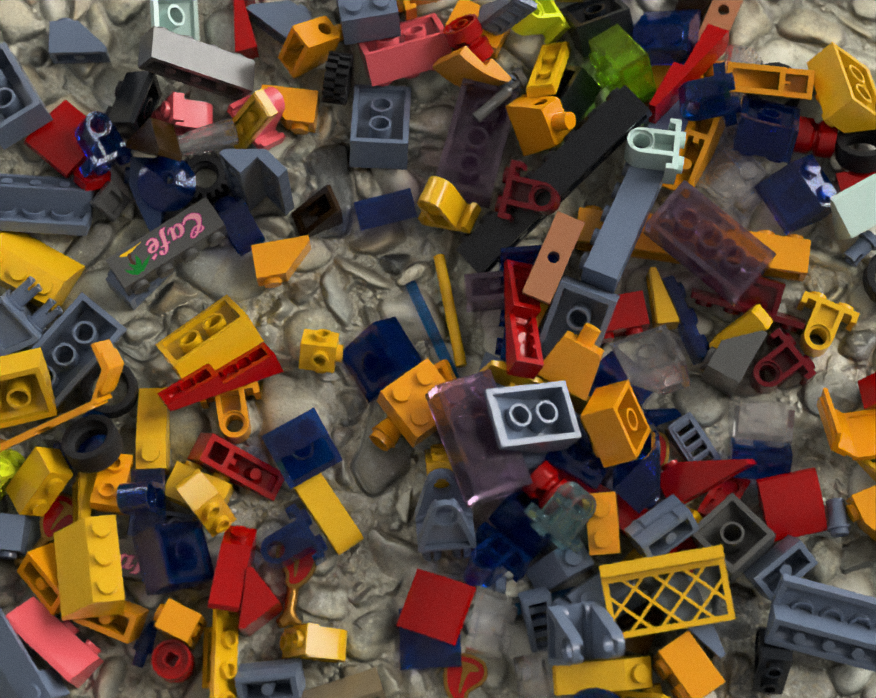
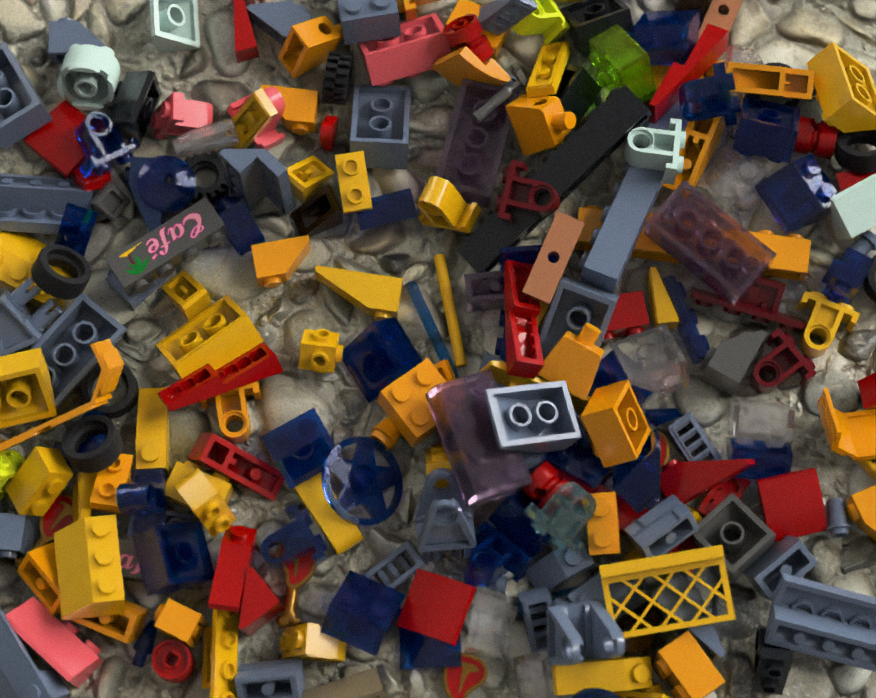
dark brown slope [125,117,182,162] -> none
brick [138,26,255,101] -> none
yellow slope [709,304,773,348] -> none
none -> black tyre [31,244,92,300]
none -> clear blue hinge [54,202,98,257]
none -> light aqua brick [57,44,120,111]
none -> yellow slope [161,270,212,321]
none -> yellow slope [286,155,335,203]
none -> yellow slope [315,265,403,322]
none -> red tile [319,115,339,152]
none -> clear blue brick [320,570,405,657]
none -> clear blue wheel [322,436,403,526]
none -> yellow pin [335,151,373,214]
none -> sand blue slope [360,540,429,601]
none -> clear blue brick [821,247,874,304]

